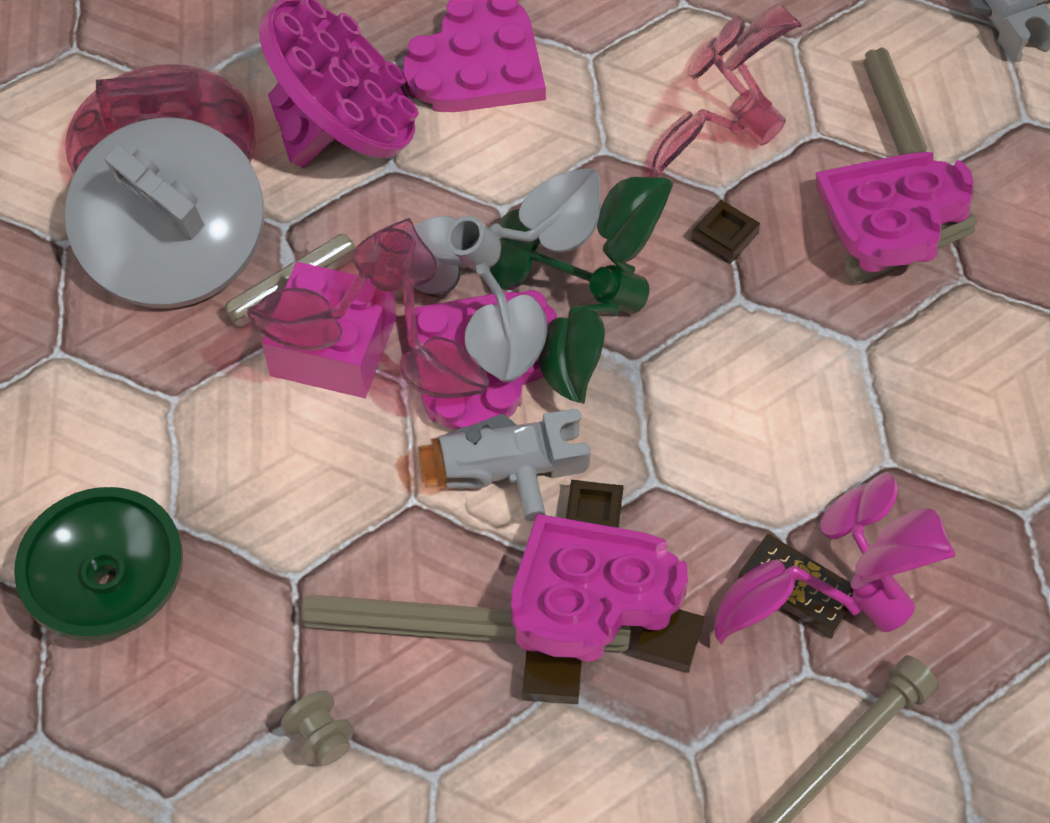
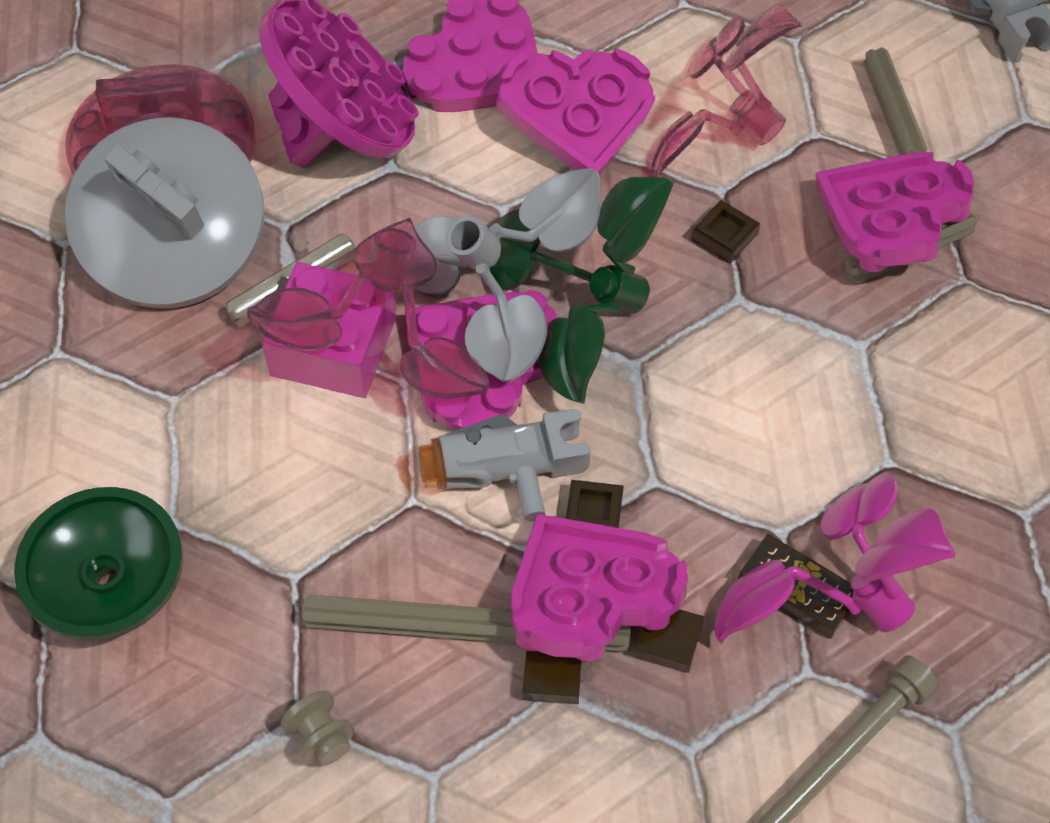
none -> dark pink plate [496,48,655,175]

